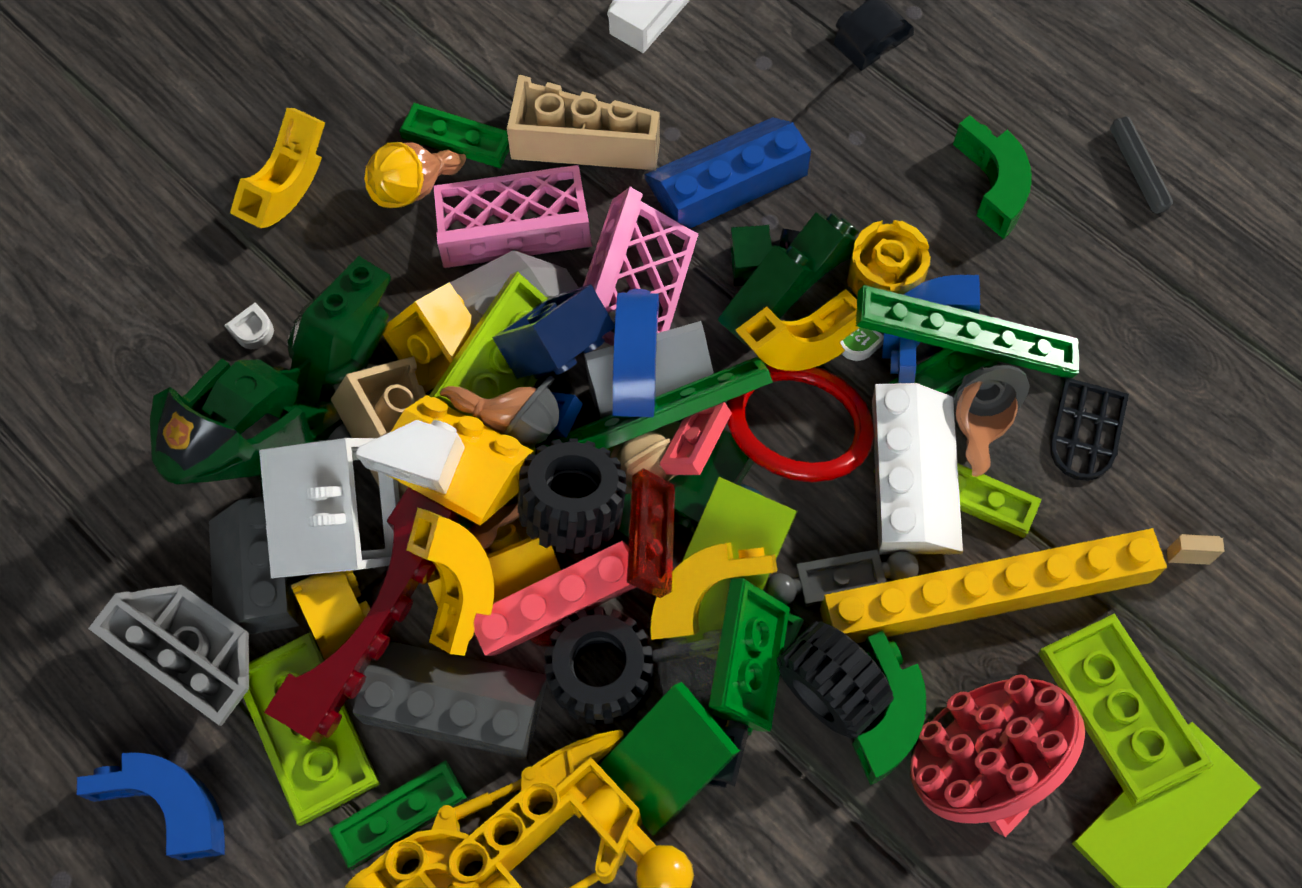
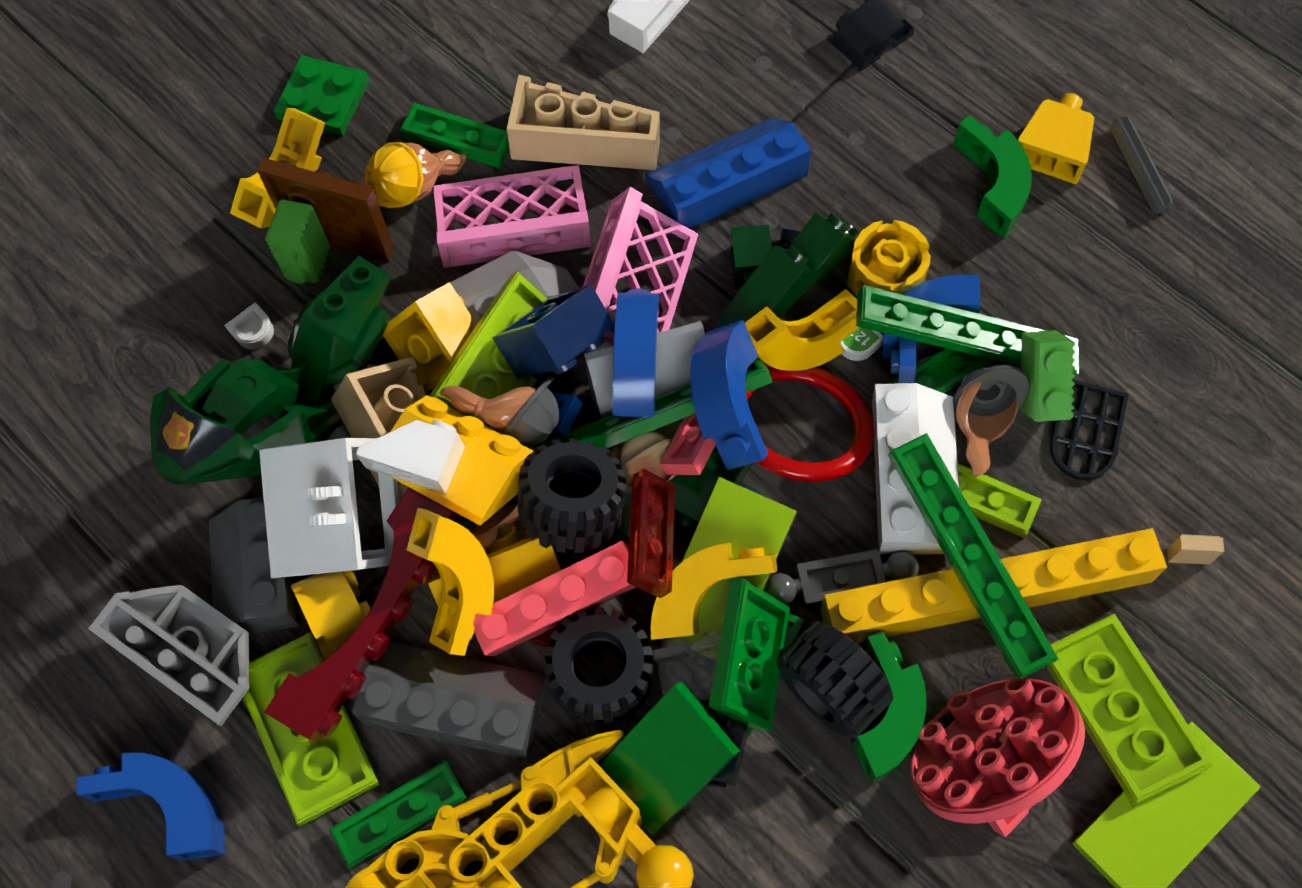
none -> reddish brown plate [257,157,394,262]
none -> bright green brick [265,199,331,283]
none -> green plate [274,55,369,137]
none -> blue arch [690,320,768,470]
none -> green tile [888,433,1059,681]
none -> yellow torso [1018,93,1094,185]
none -> bright green brick [1021,330,1076,422]

